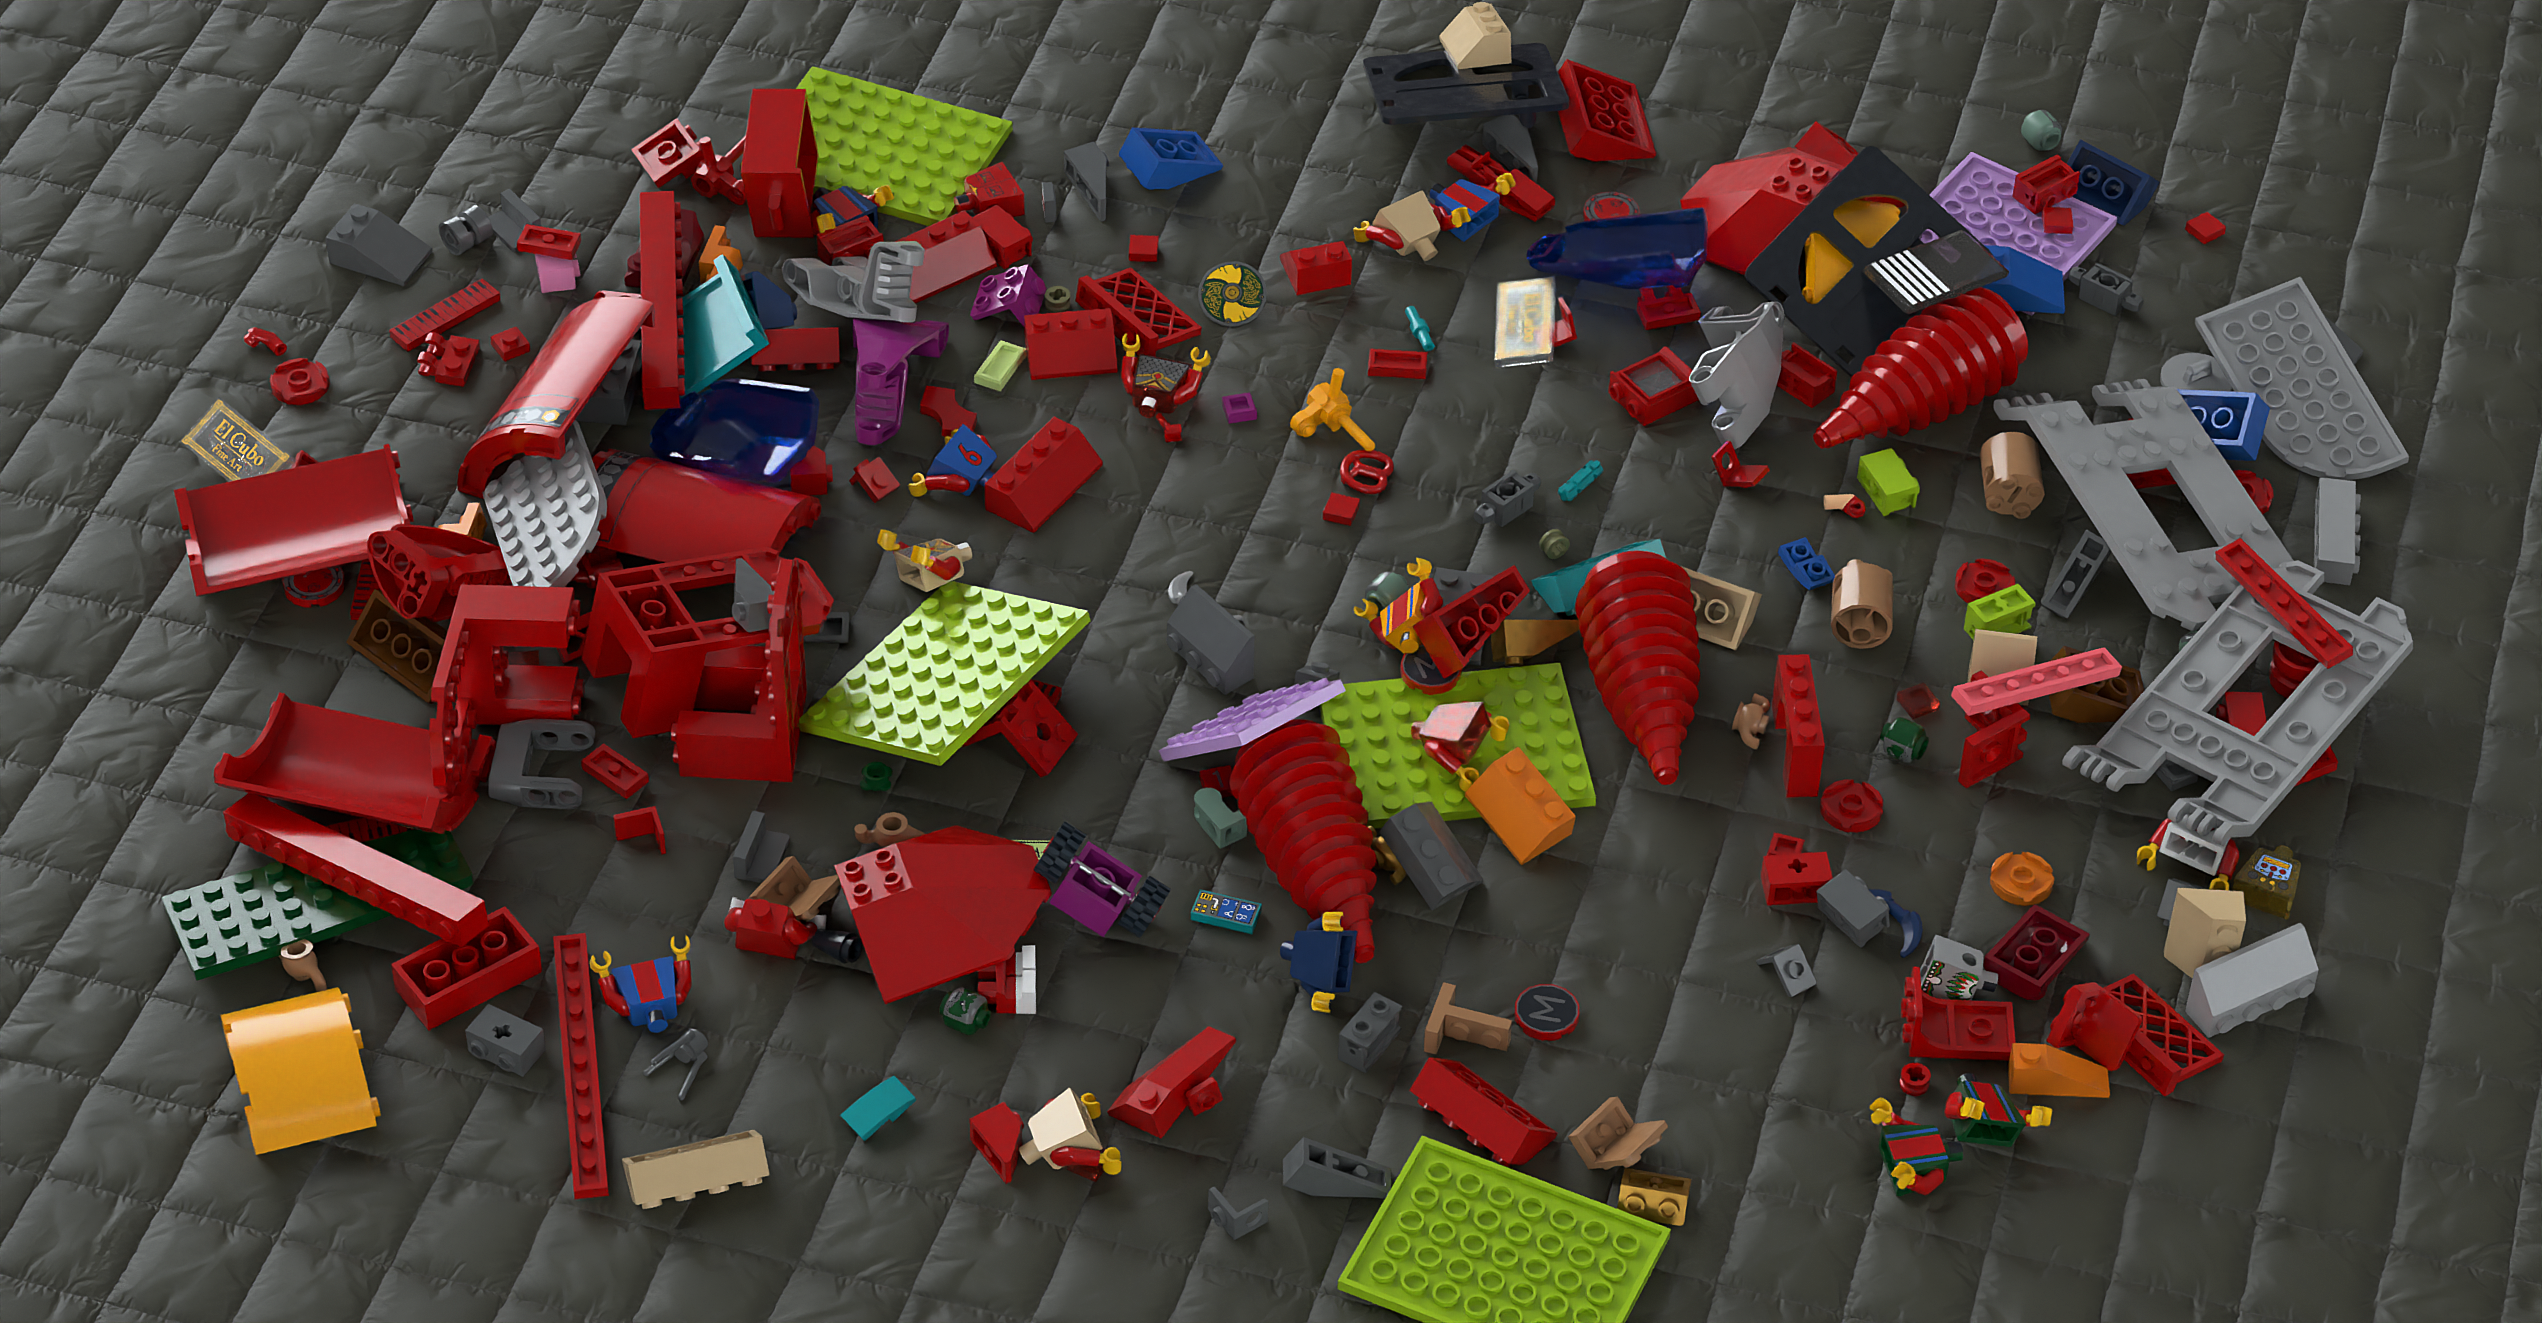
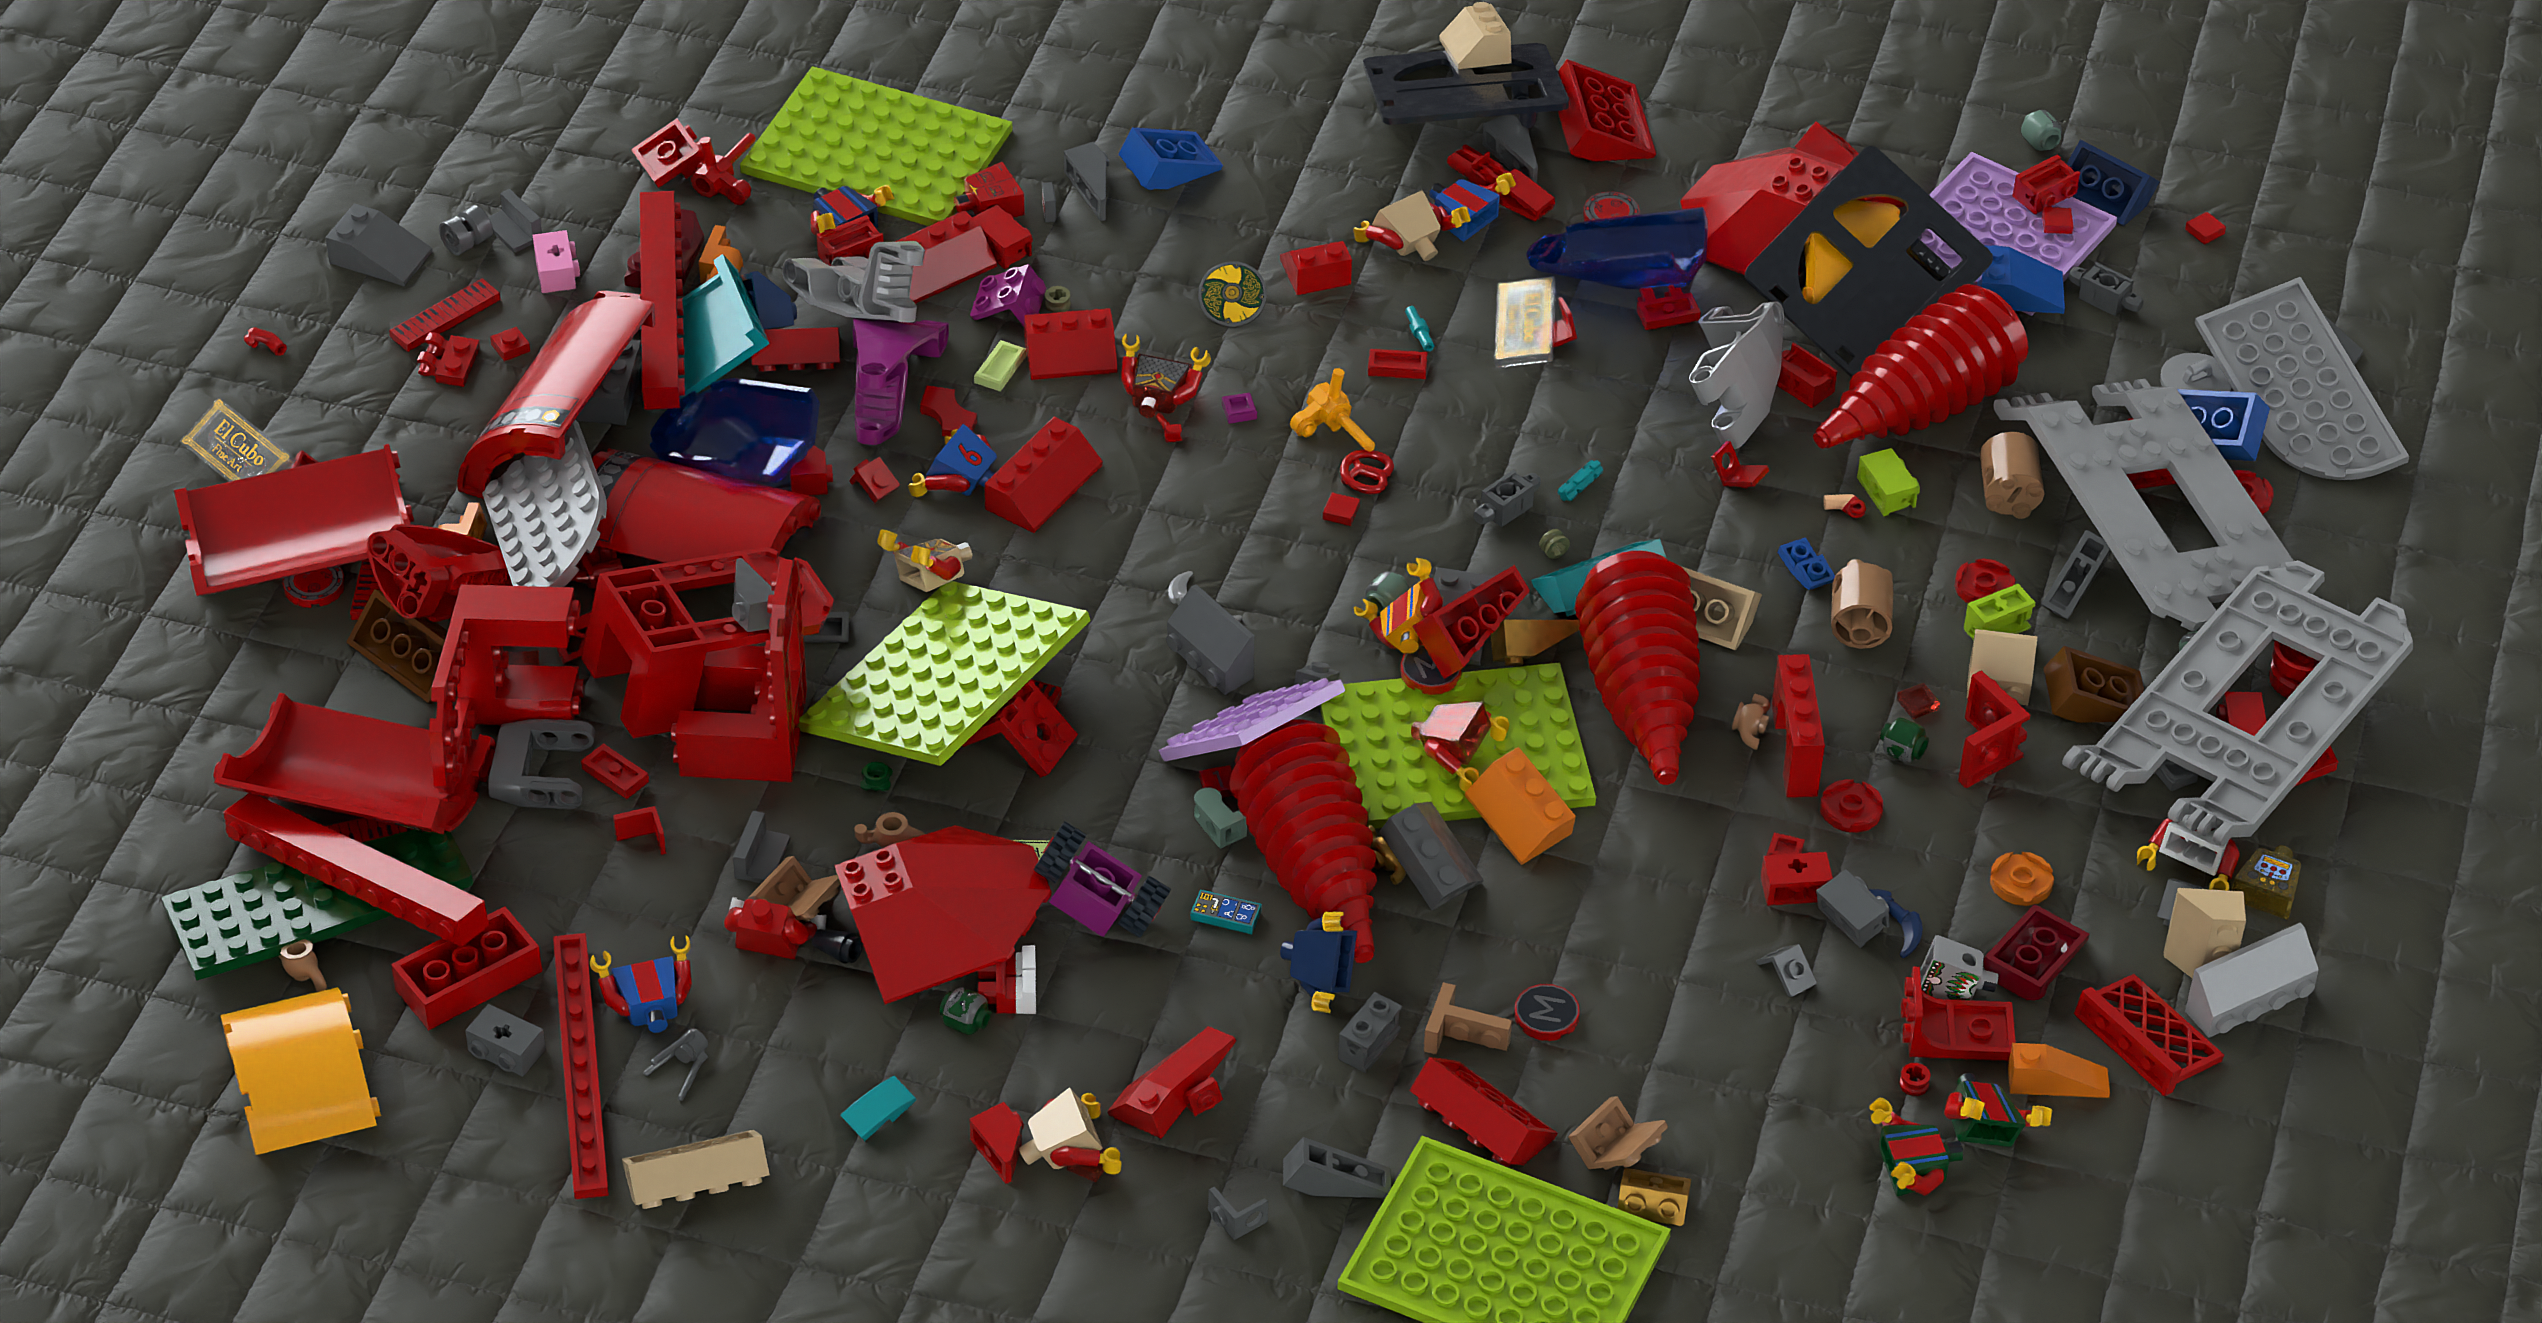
red tile [270,358,330,405] -> none
red plate [517,224,581,260] -> none
red container [741,89,819,238] -> none
red fence [1075,267,1202,358] -> none
red tile [1129,235,1159,262] -> none
red window [1608,346,1699,426] -> none
clear smoke piece [1862,230,2010,314] -> none
coral plate [1951,647,2122,716] -> none
red bracket [2046,982,2142,1071] -> none
red plate [2215,538,2353,669] -> none
light grey brick [2314,477,2361,585] -> none

